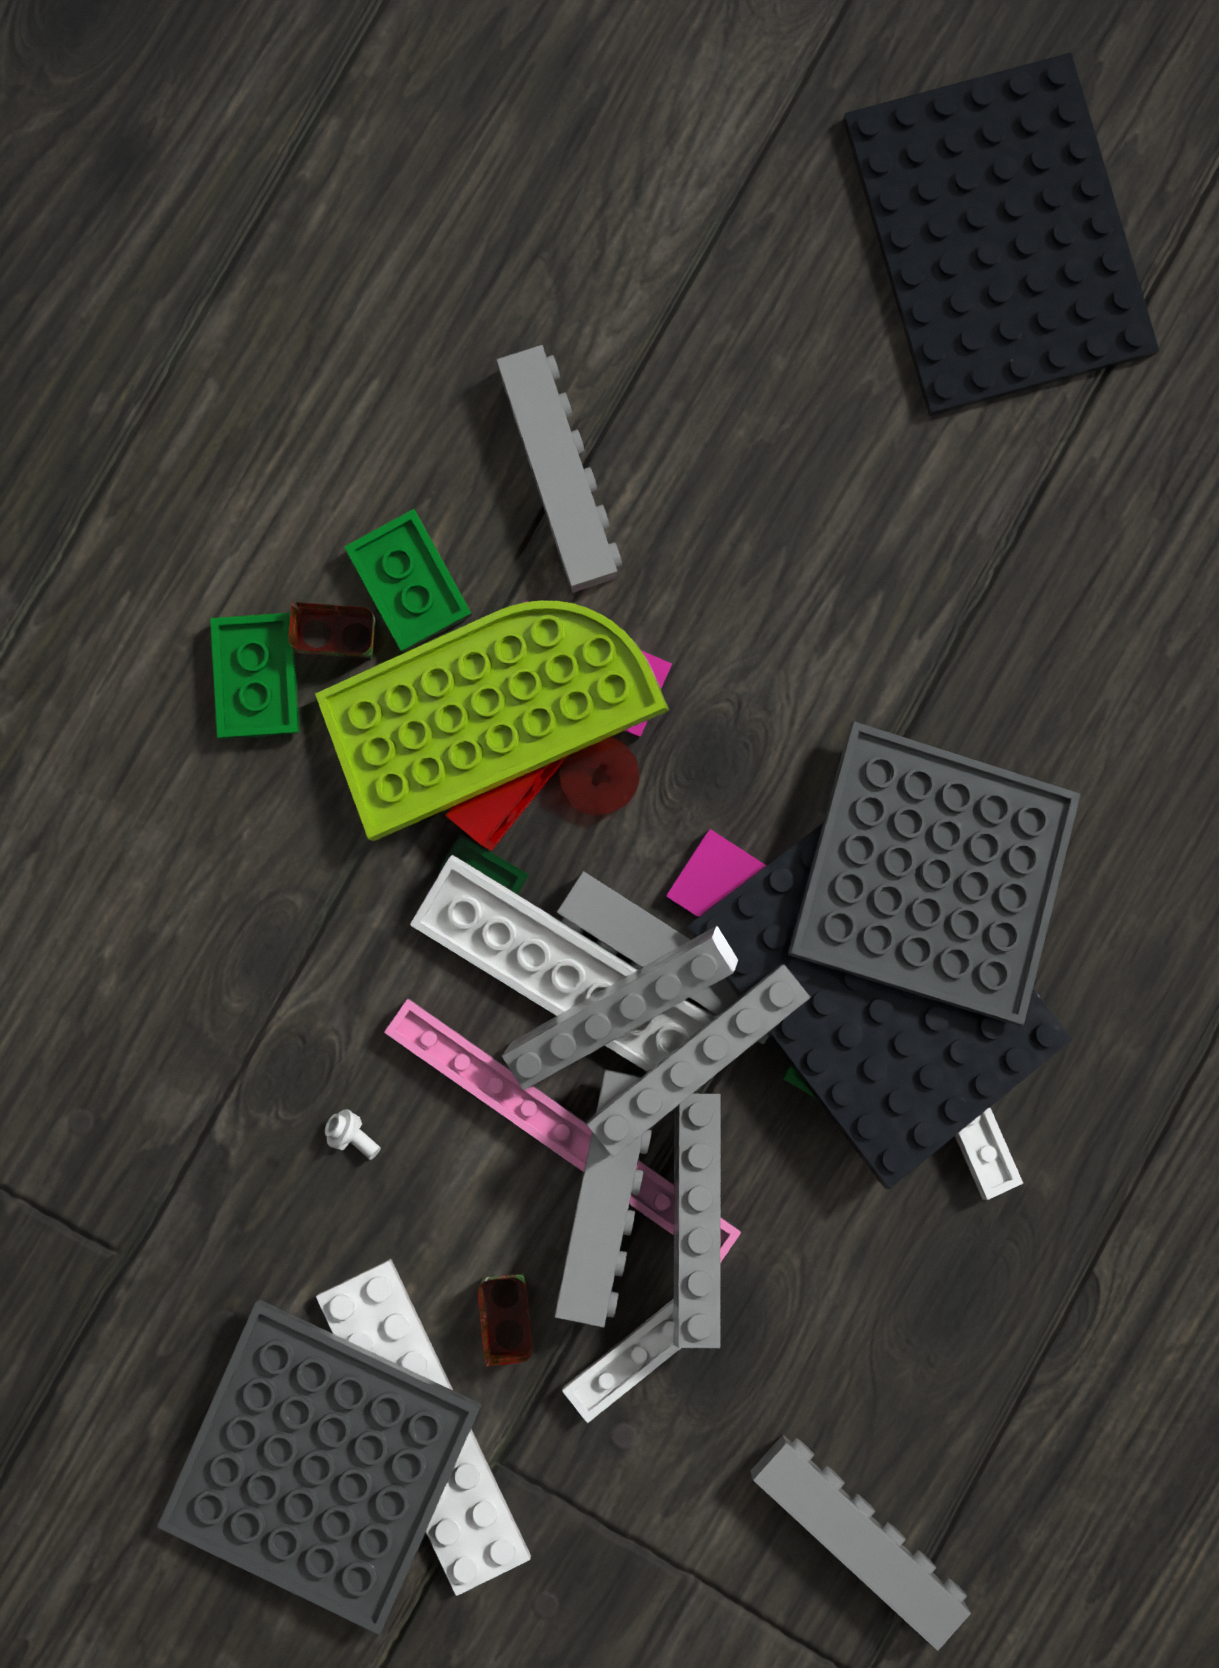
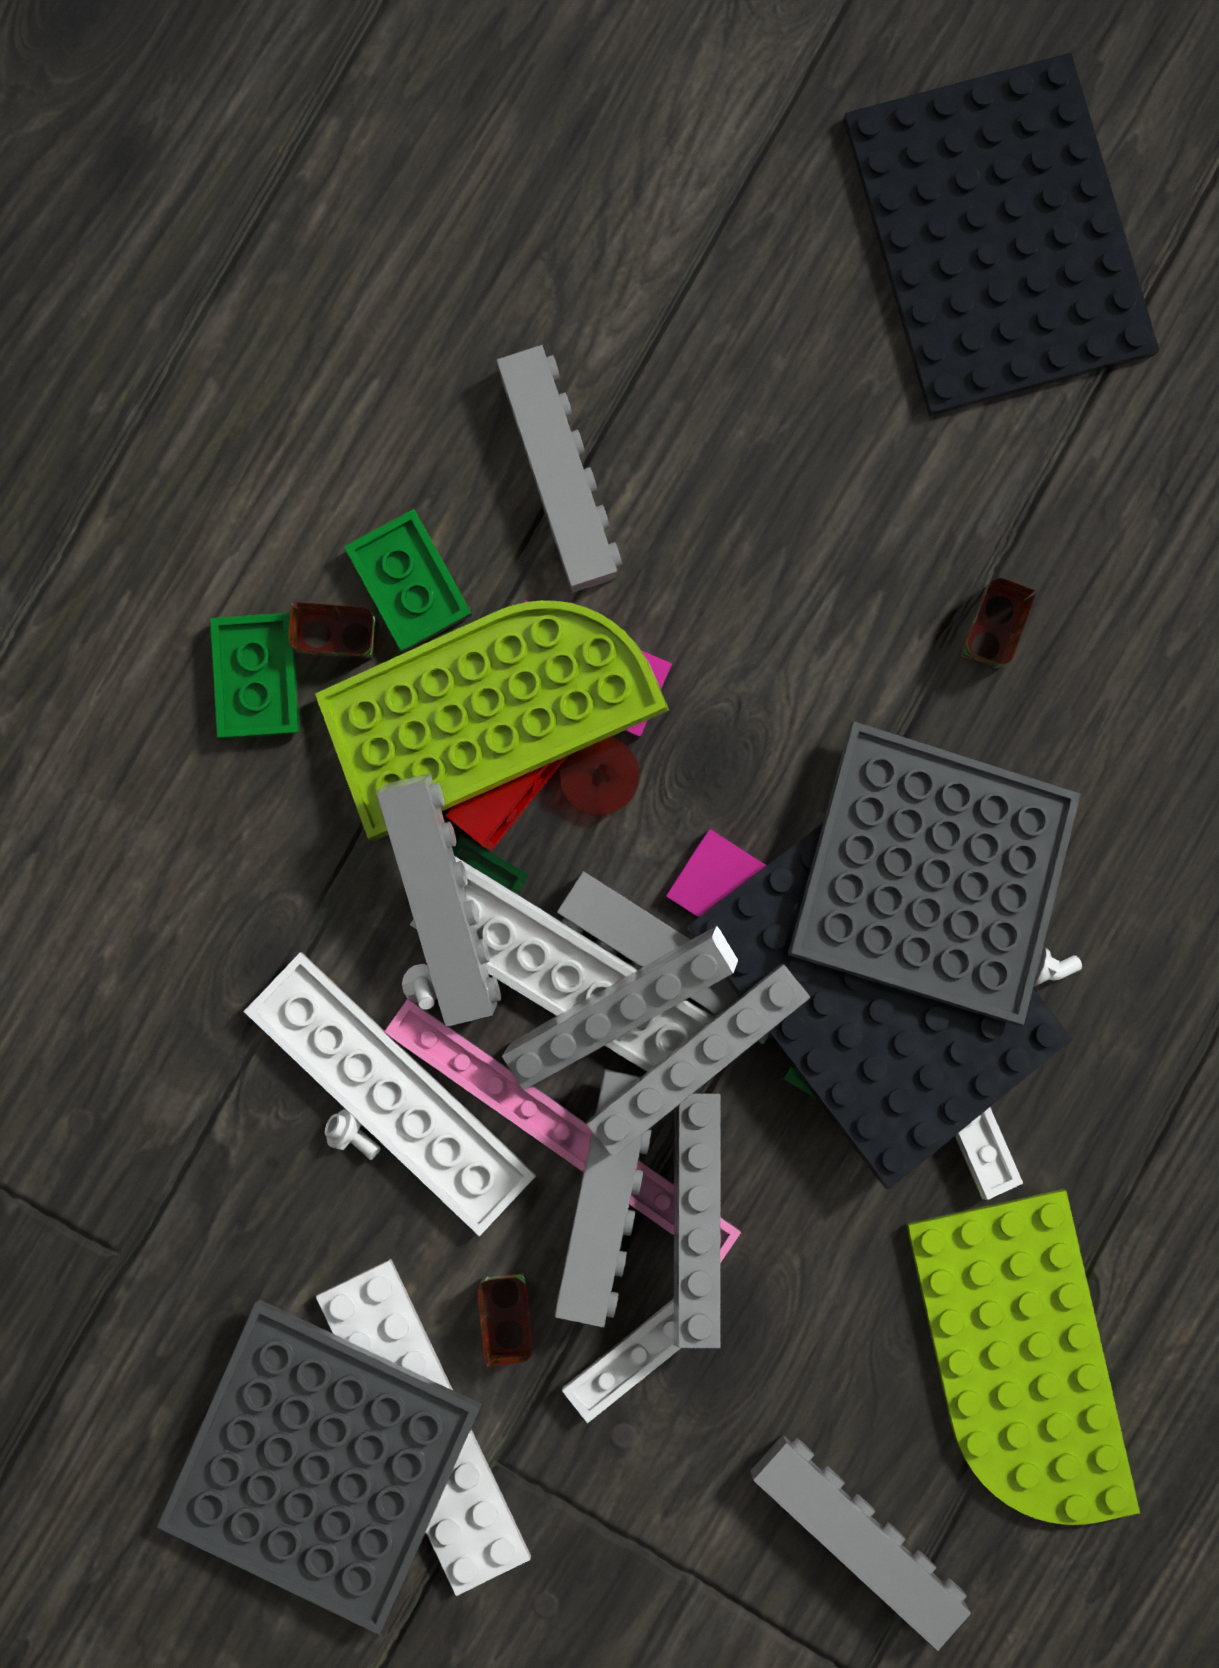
none -> white plate [244,952,536,1236]
none -> light grey brick [377,773,501,1027]
none -> white plate [402,964,437,1009]
none -> lime plate [906,1189,1140,1525]
none -> clear red piece [961,578,1036,670]
none -> white plate [1033,948,1082,987]

